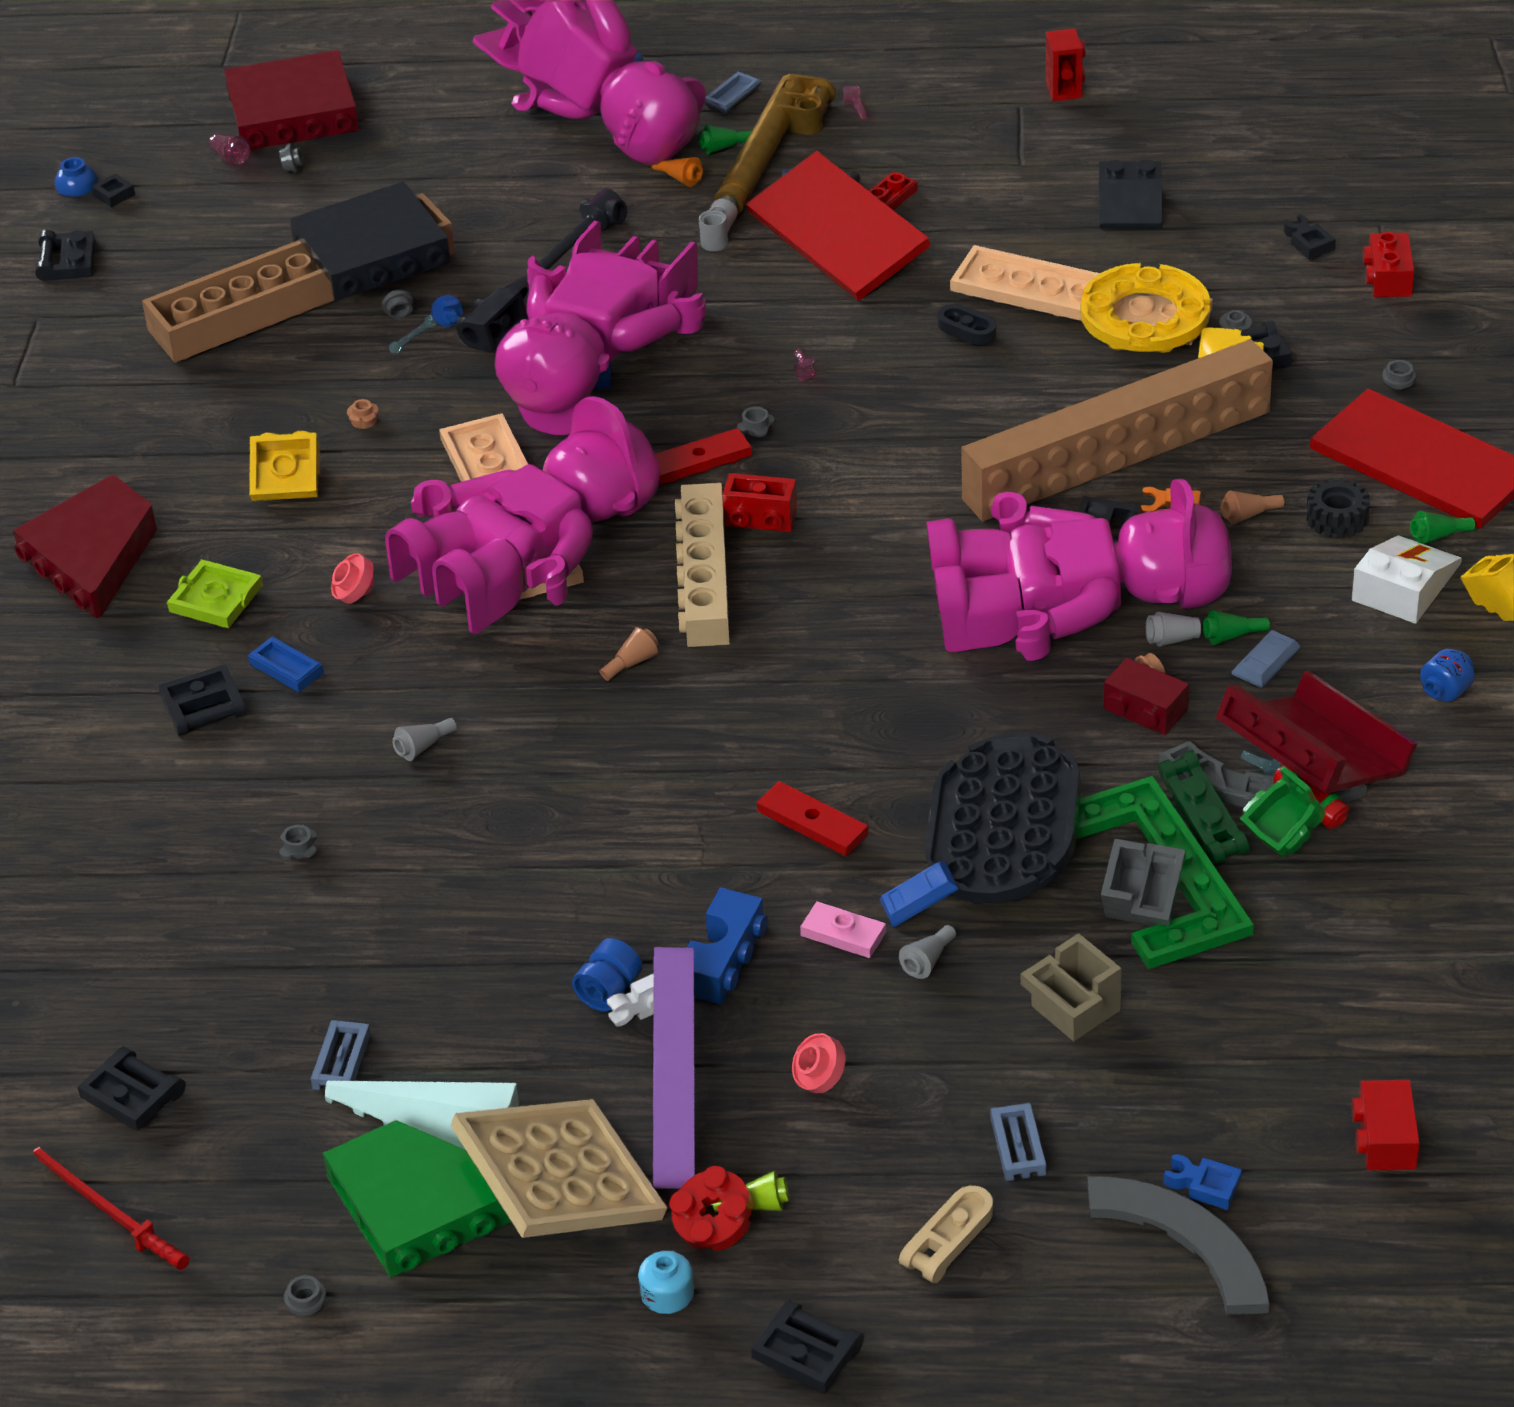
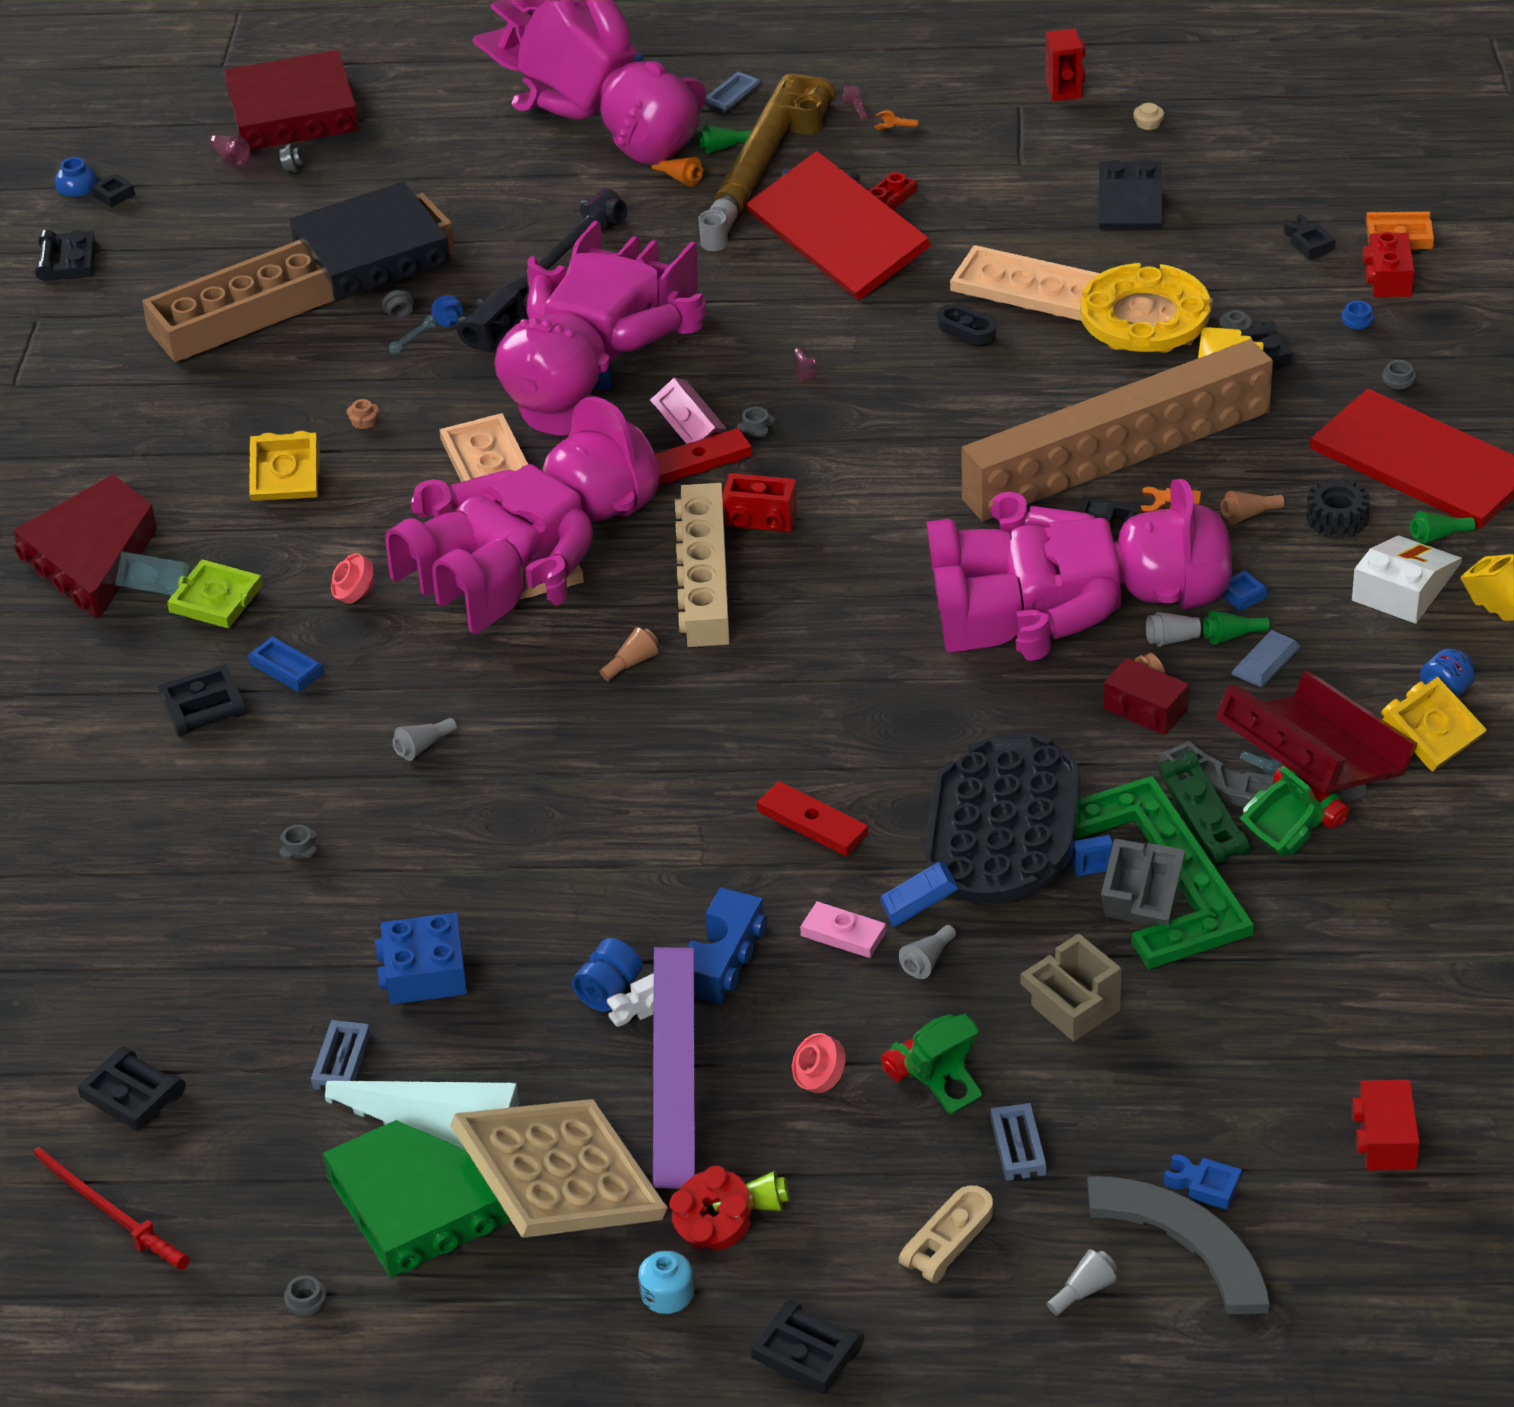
none -> clear light blue plate [115,551,189,595]
none -> blue brick [375,912,467,1005]
none -> bright pink panel [650,378,726,444]
none -> orange hand [874,110,918,131]
none -> green piece [881,1014,982,1114]
none -> light grey cone [1046,1249,1117,1316]
none -> blue tile [1072,835,1113,877]
none -> tan plate [1133,103,1164,130]
none -> blue tile [1221,570,1268,612]
none -> blue plate [1341,301,1374,330]
none -> orange plate [1366,212,1434,250]
none -> yellow plate [1381,676,1487,772]

